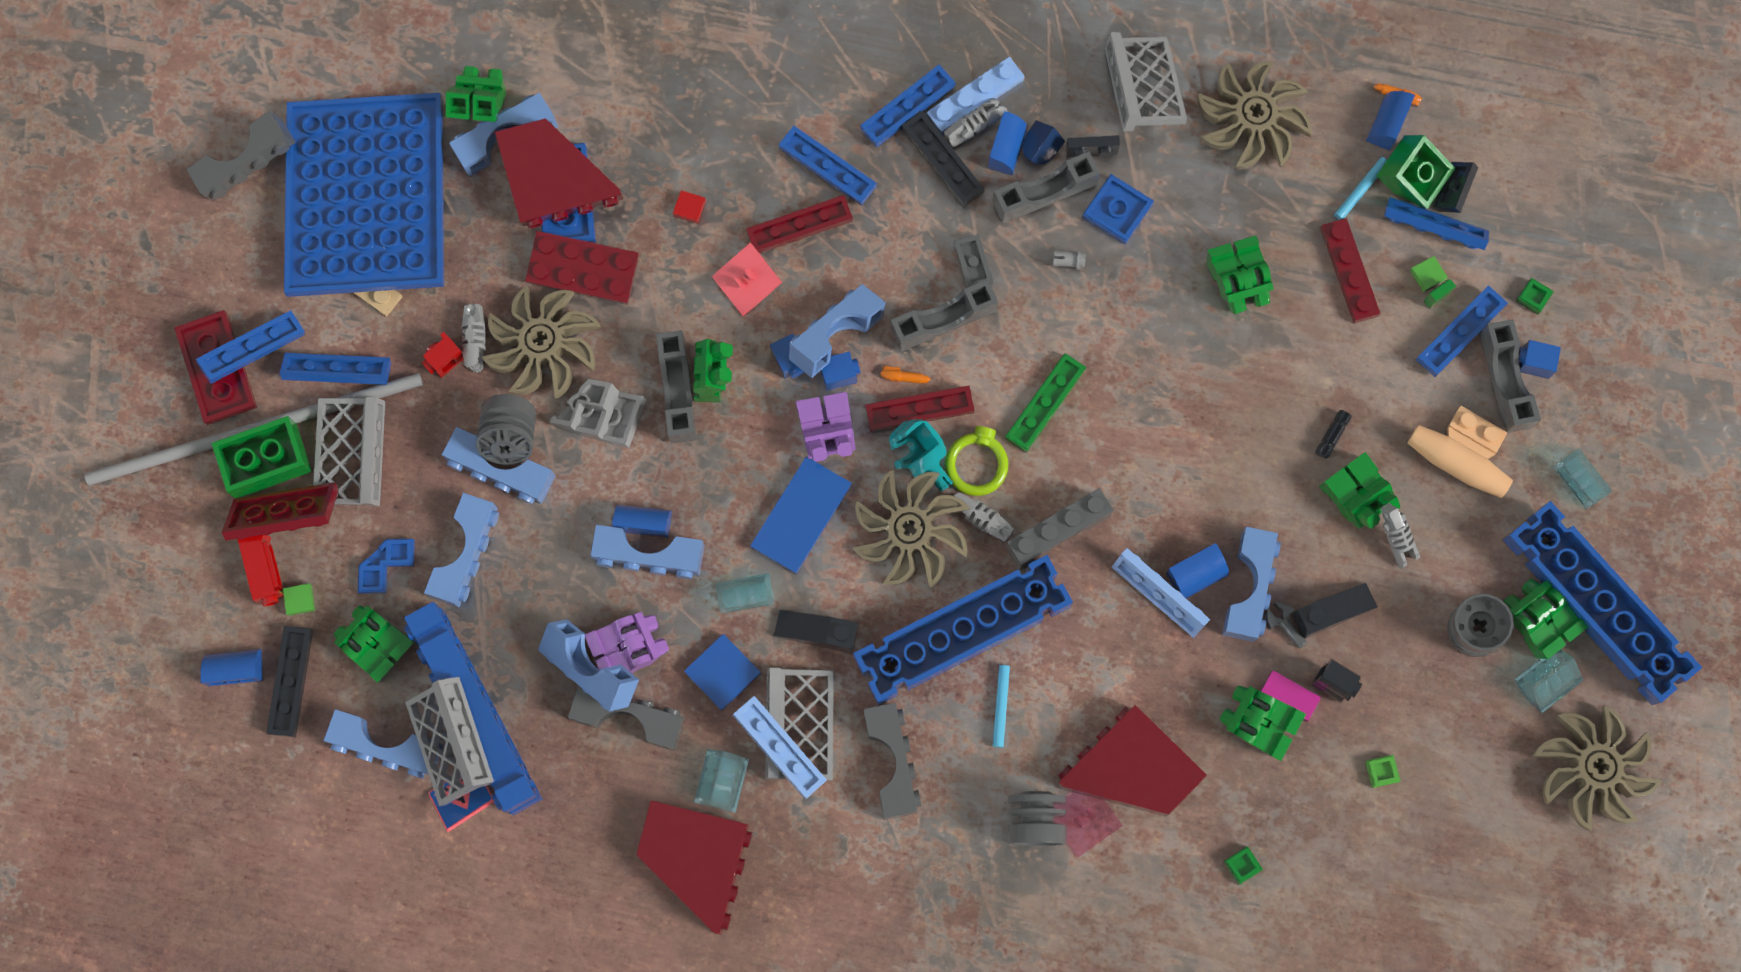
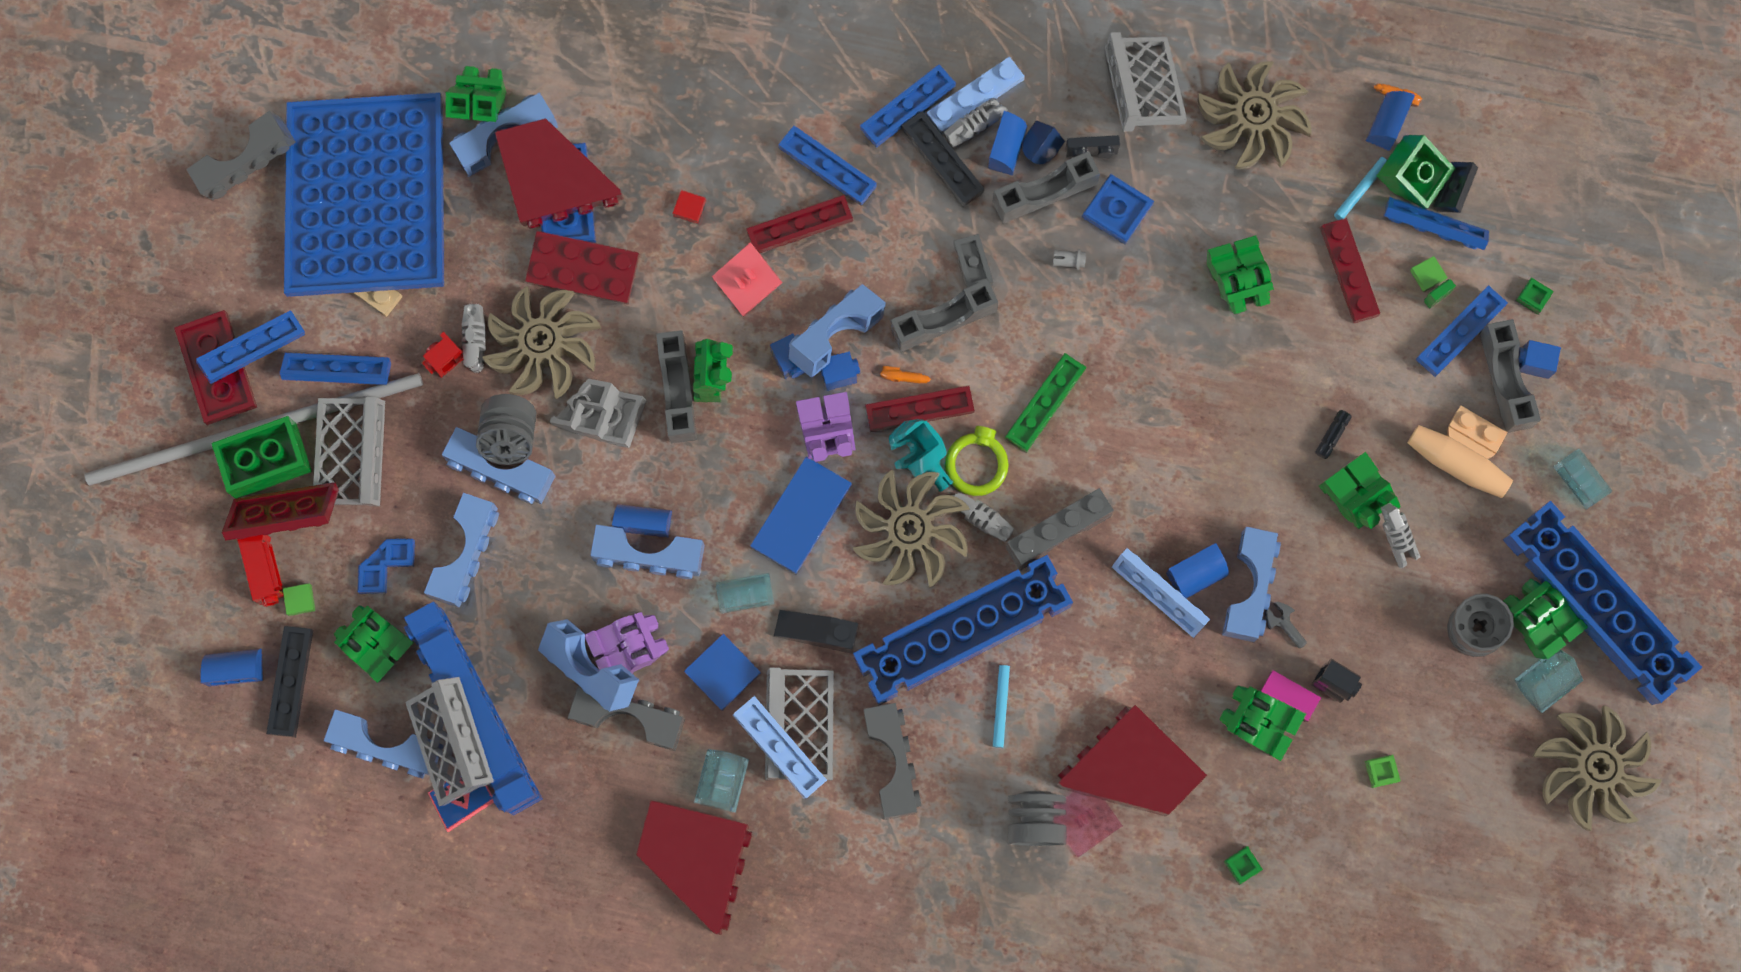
black slope [1292,583,1378,639] -> none

